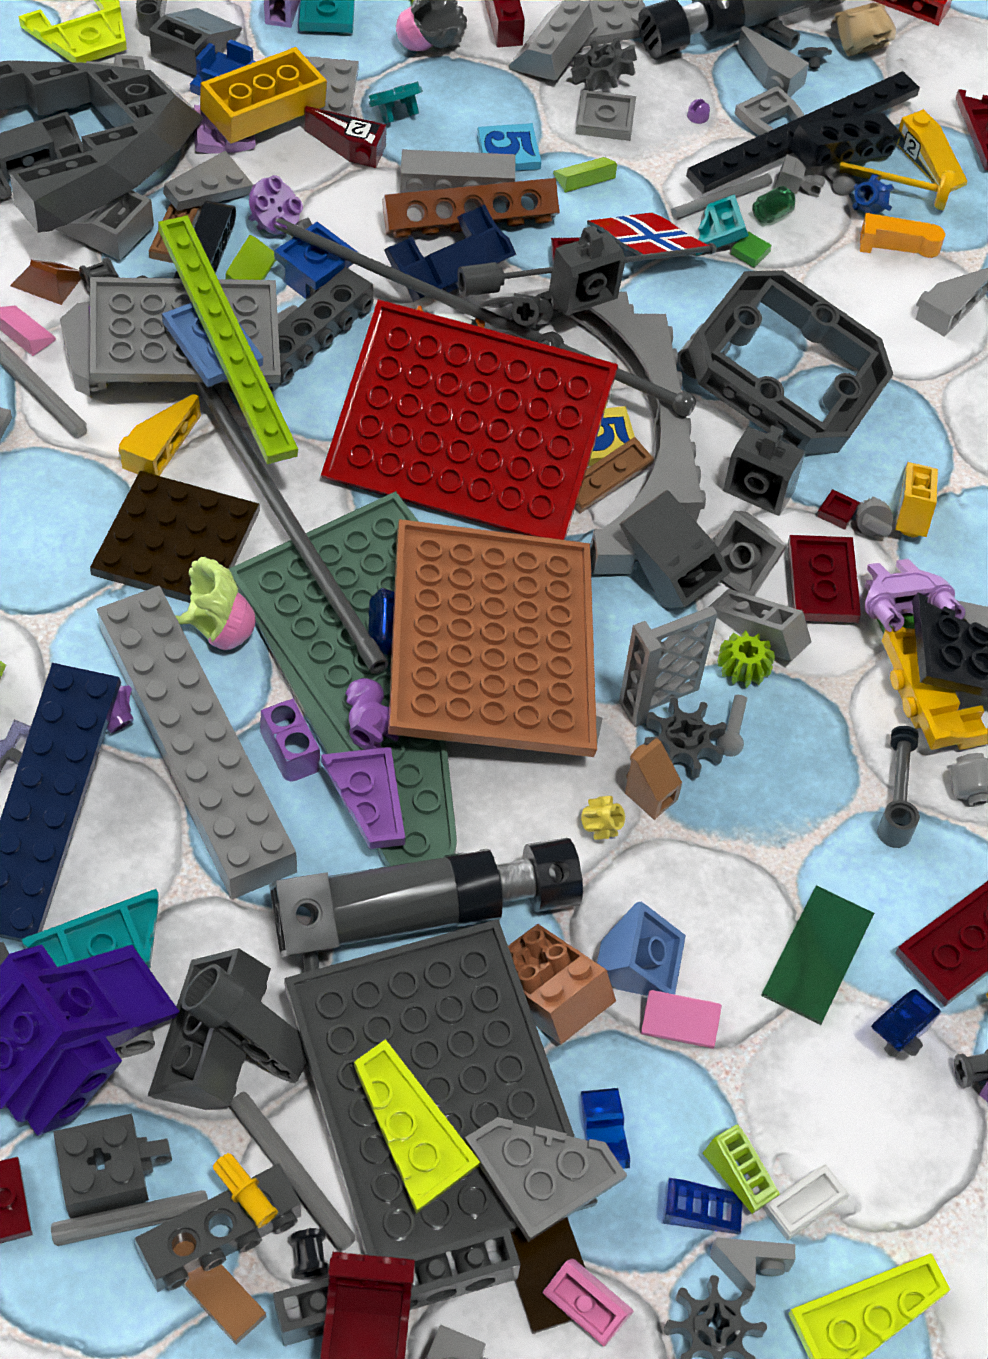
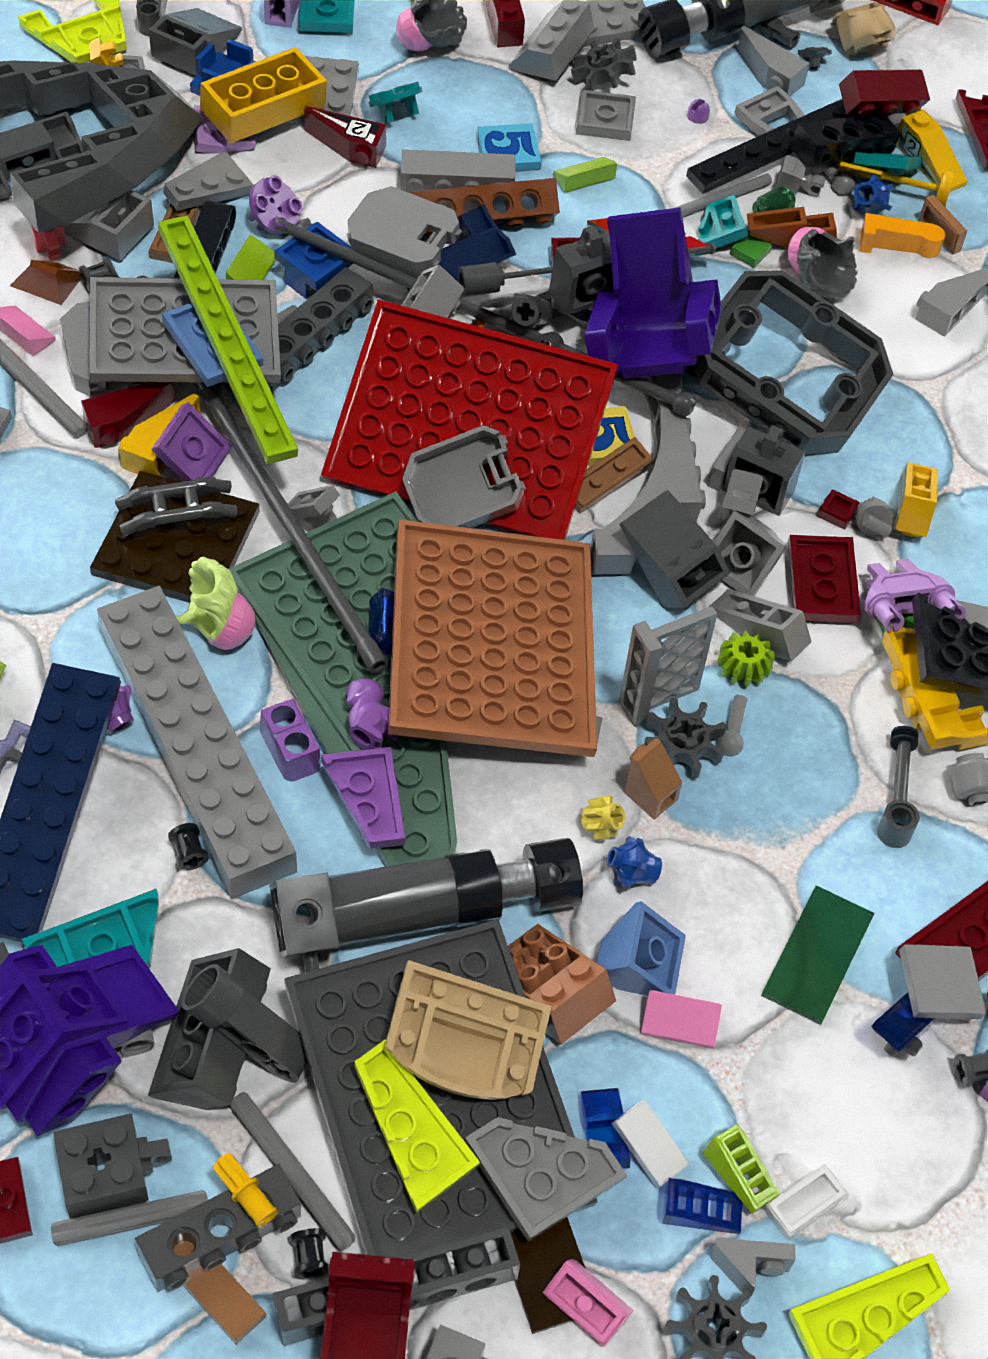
none -> coral tile [31,226,66,261]
none -> dark red slope [81,382,175,448]
none -> yellow tile [89,38,123,67]
none -> dark grey piece [115,477,238,536]
none -> medium lavender plate [151,402,232,481]
none -> black bush [168,823,209,870]
none -> light grey slope [287,485,340,532]
none -> light grey piece [347,186,462,279]
none -> tan slope [384,960,552,1100]
none -> light grey brick [401,265,465,318]
none -> light grey piece [402,425,526,528]
none -> dark purple piece [585,207,722,378]
none -> blue rock [606,836,662,889]
none -> white tile [612,1100,689,1188]
none -> light grey tile [709,426,746,491]
none -> light grey slope [722,469,763,515]
none -> dark orange slope [747,207,837,247]
none -> dark grey hair [788,227,858,298]
none -> dark red brick [839,69,930,117]
none -> teal wing [854,152,922,175]
none -> light grey tile [899,944,987,1019]
none -> medium nougat tile [919,195,967,255]

